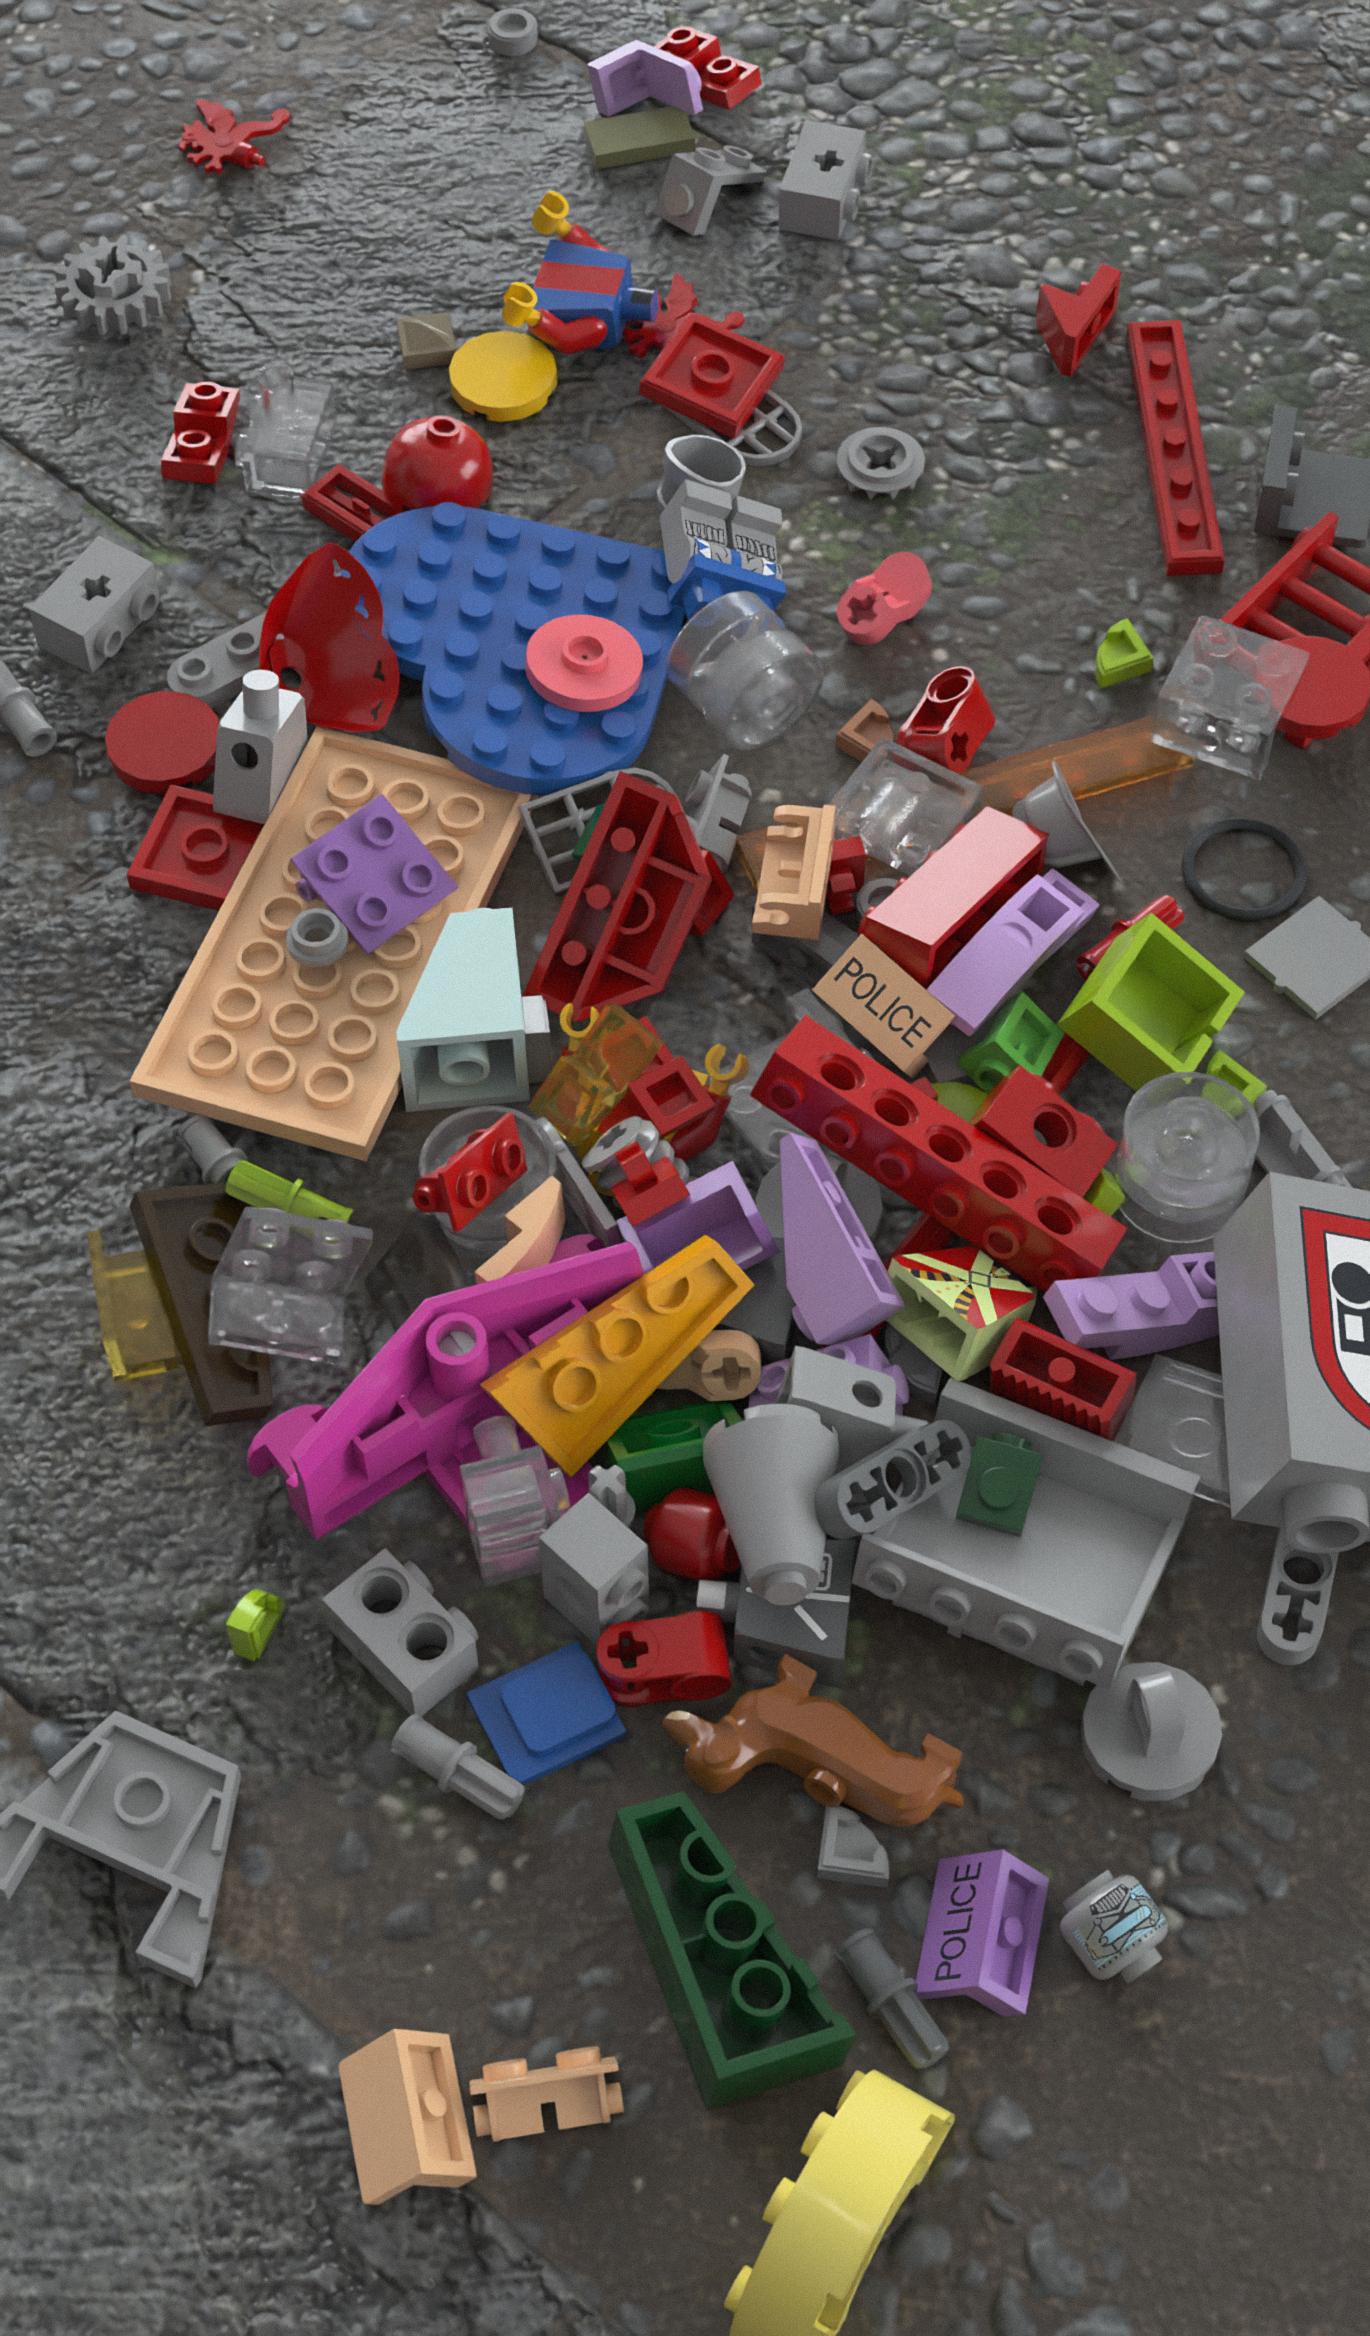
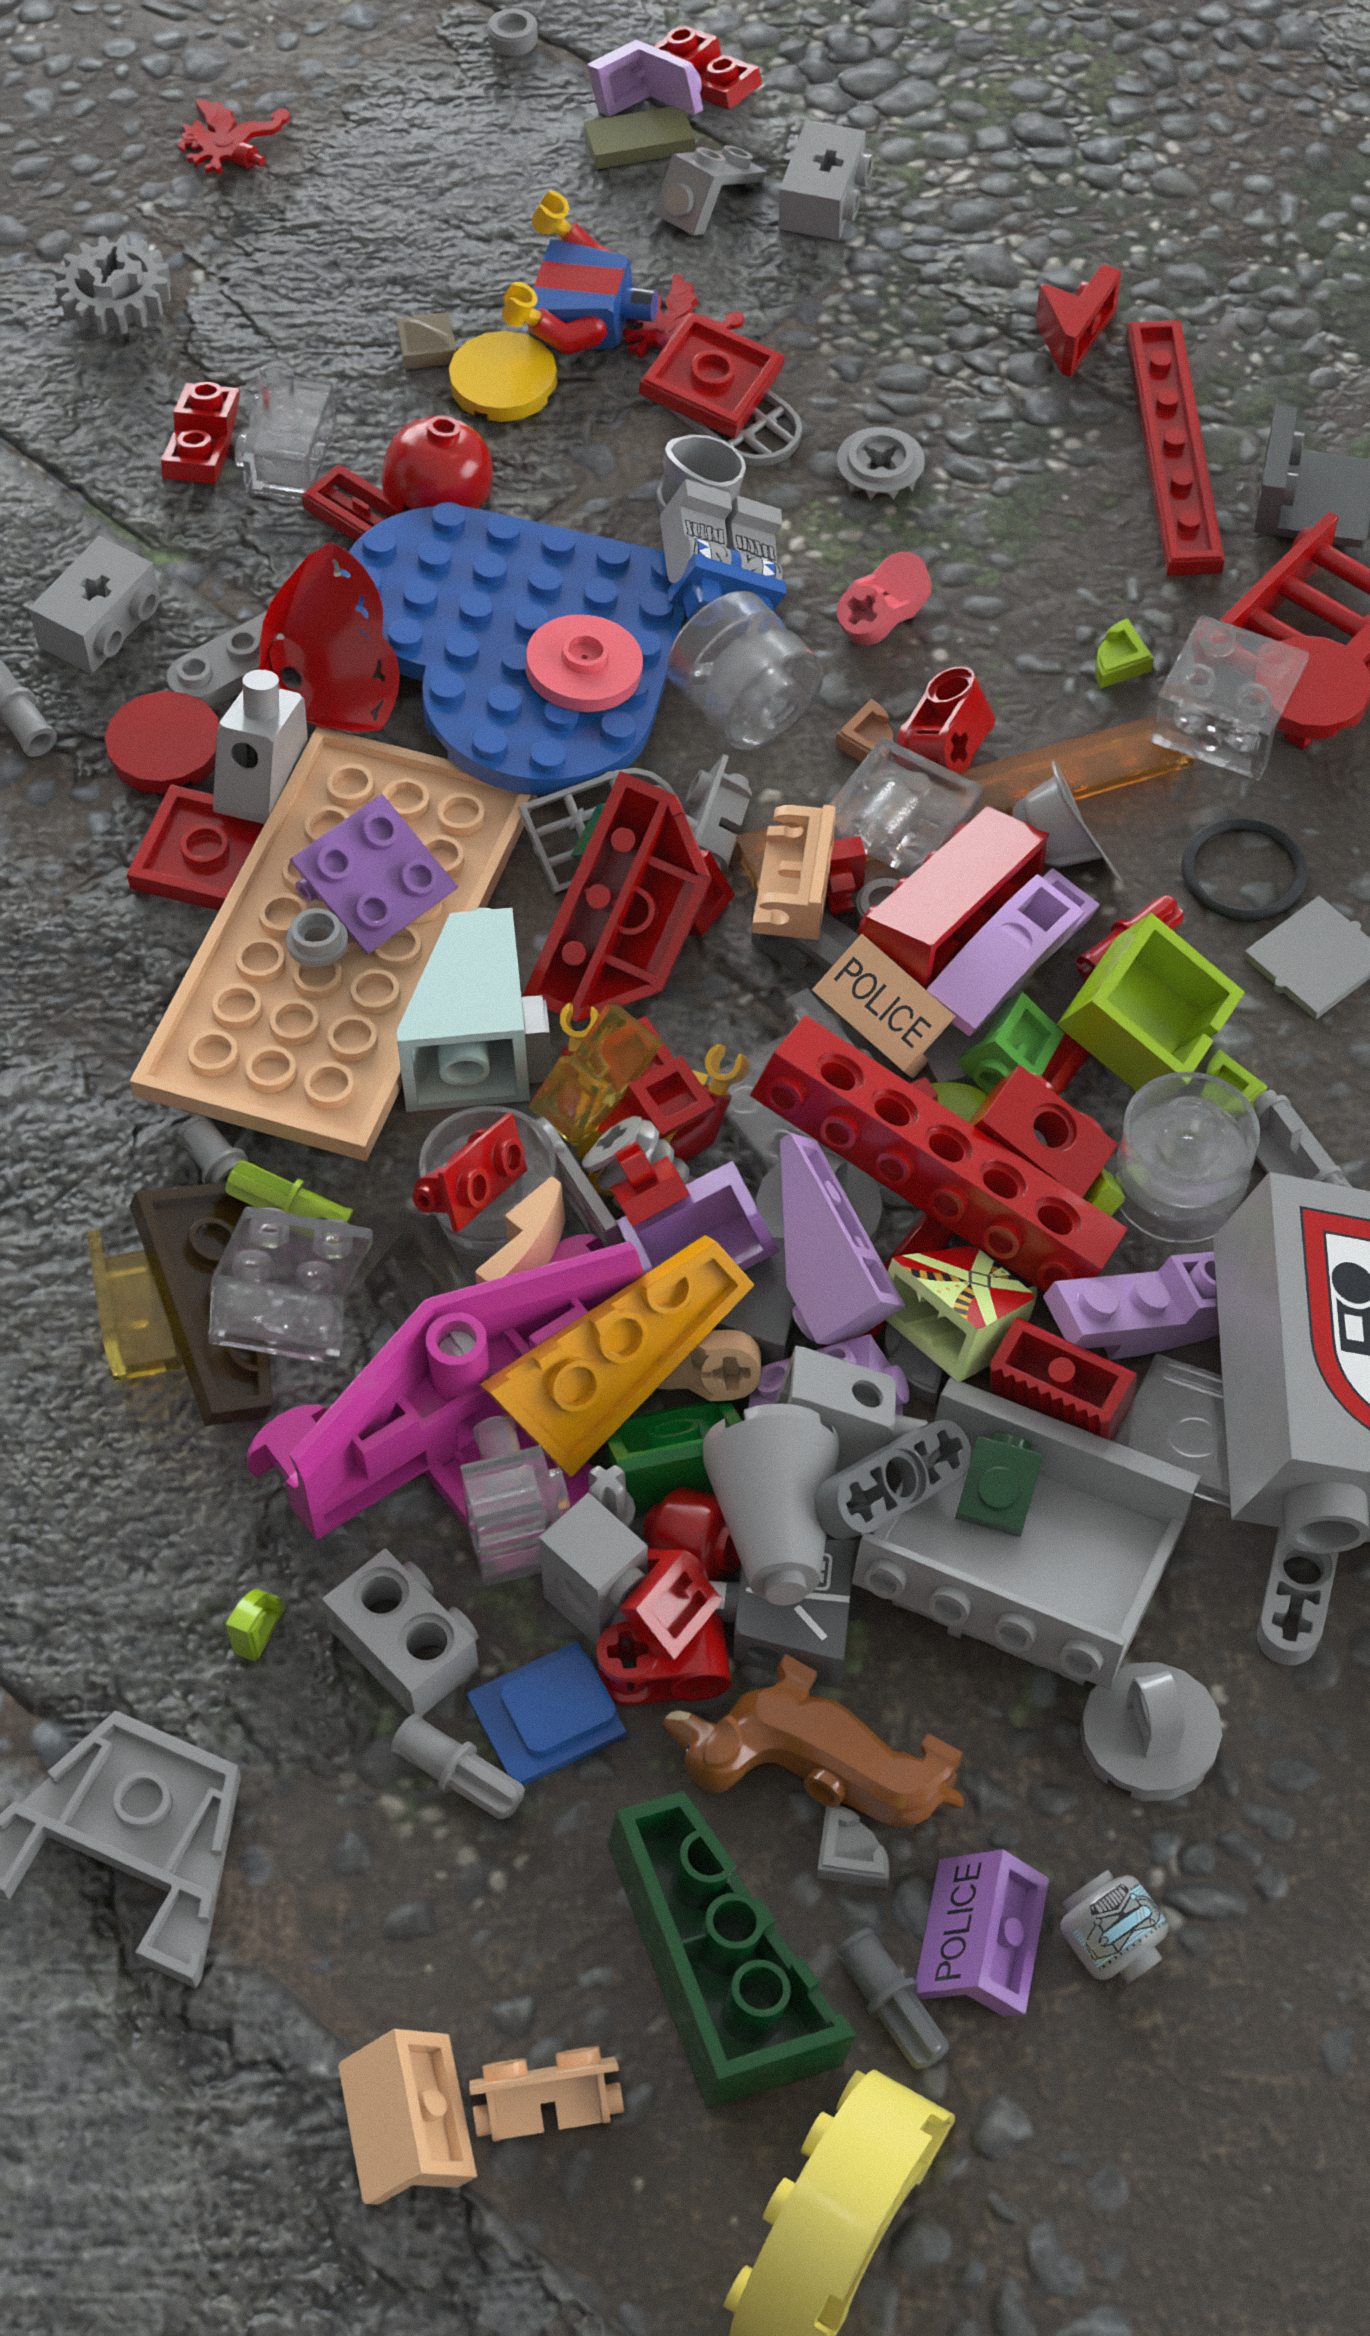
none -> red bracket [619,1549,723,1660]

